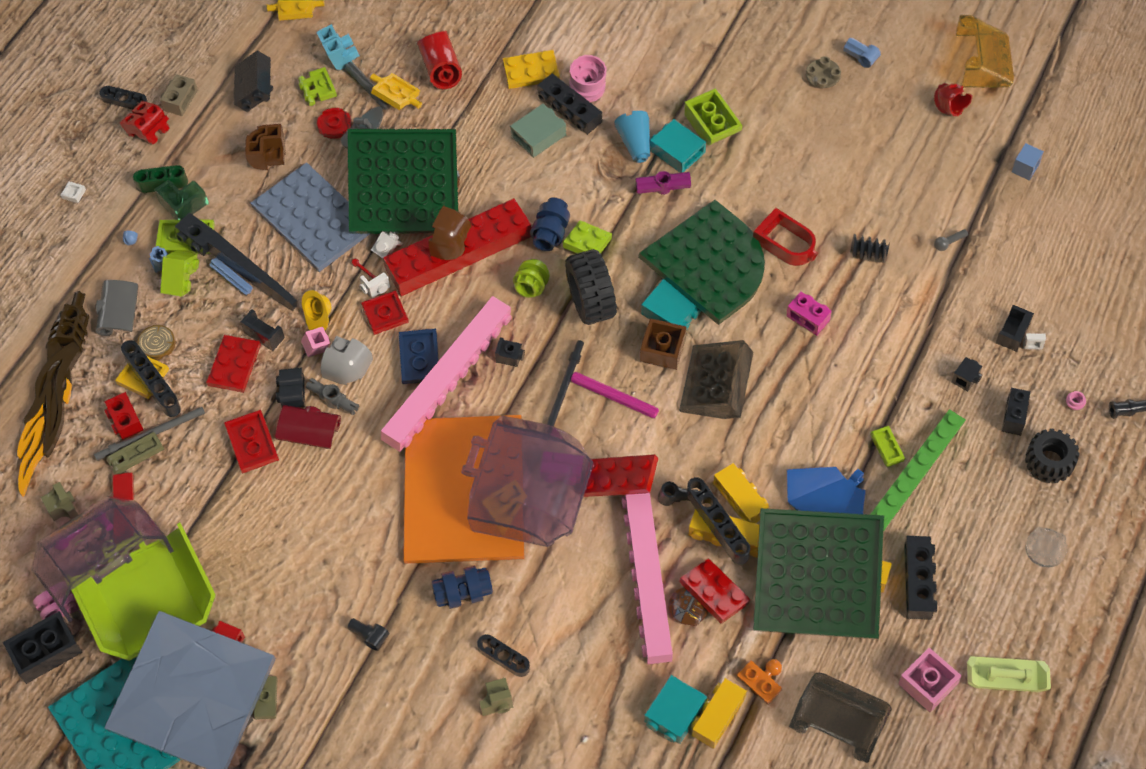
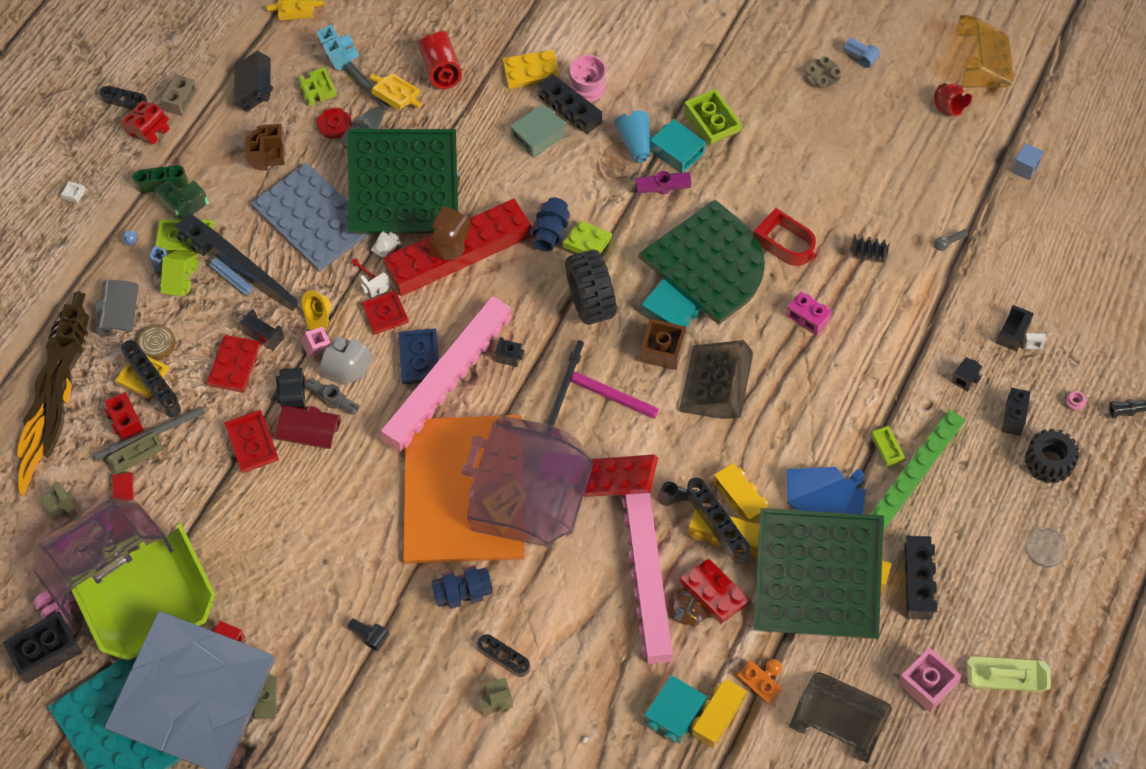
lime piece [513,259,550,298] -> none

